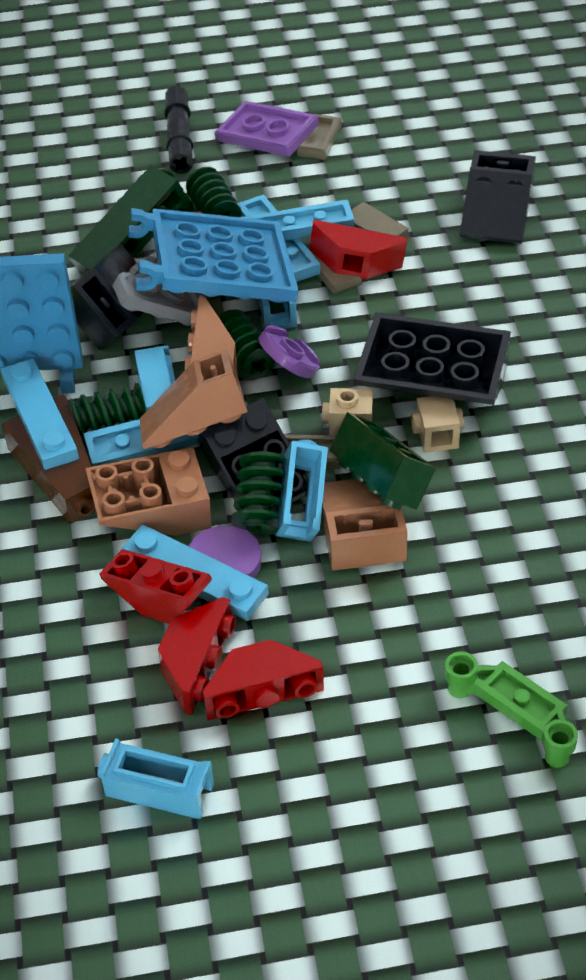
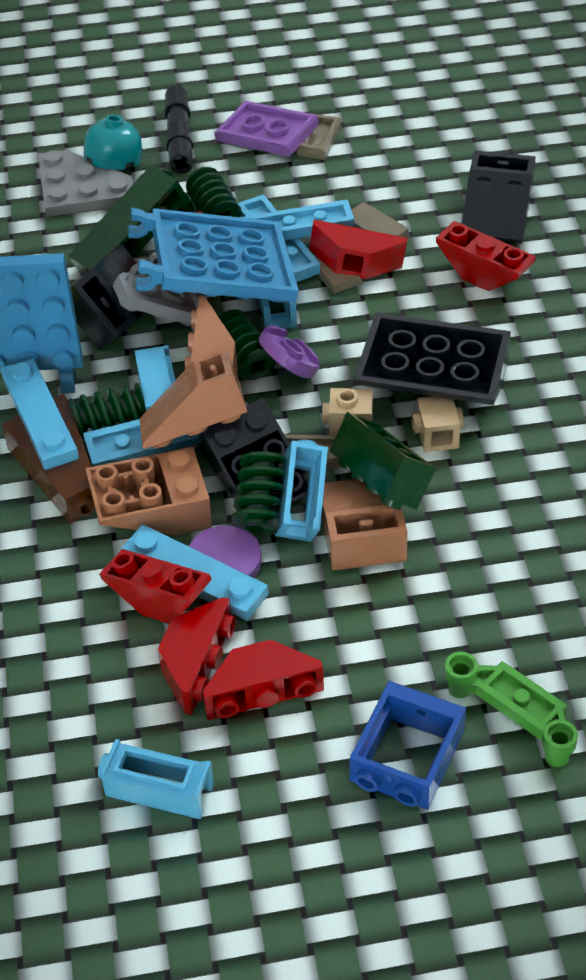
none -> light grey plate [38,150,133,217]
none -> teal cylinder [83,115,142,170]
none -> blue window [350,681,466,810]
none -> red slope [436,221,536,291]

